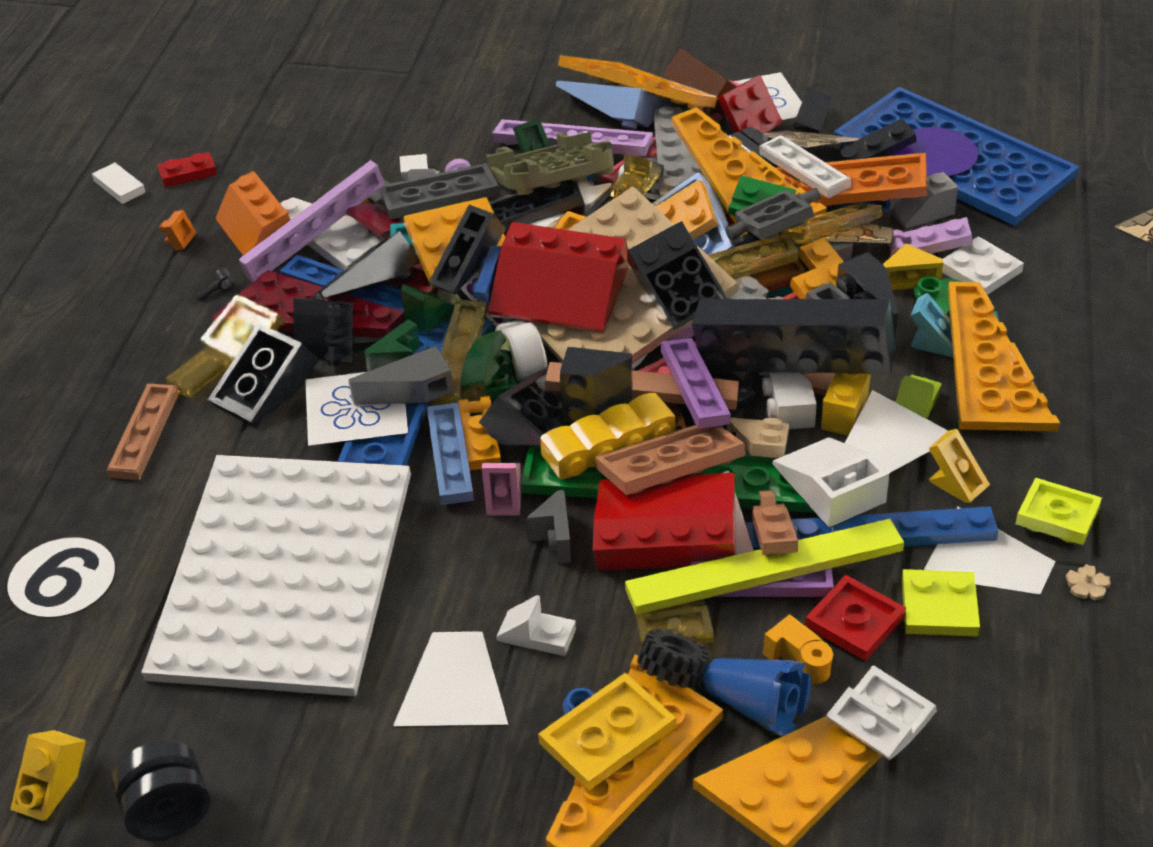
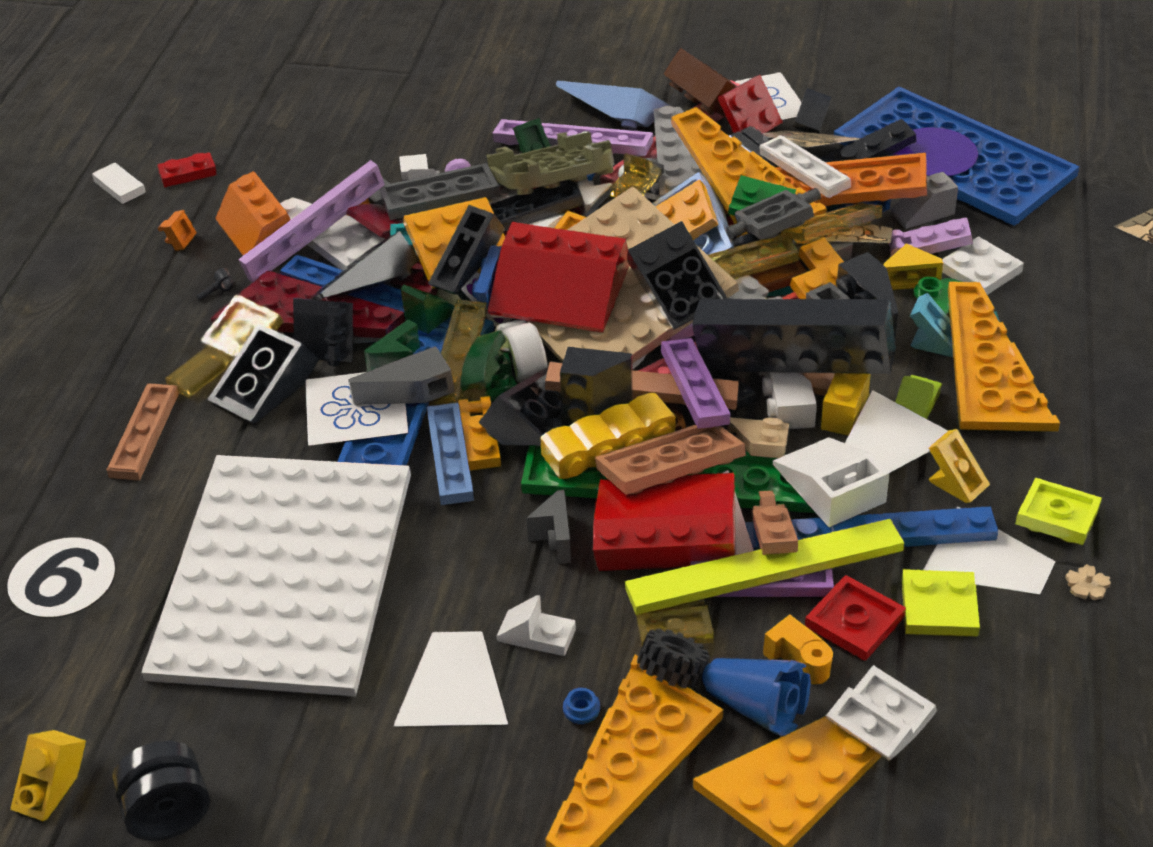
bright pink slope [482,463,522,516] -> none
yellow plate [538,673,676,791] -> none
light orange wing [558,55,717,111] -> none

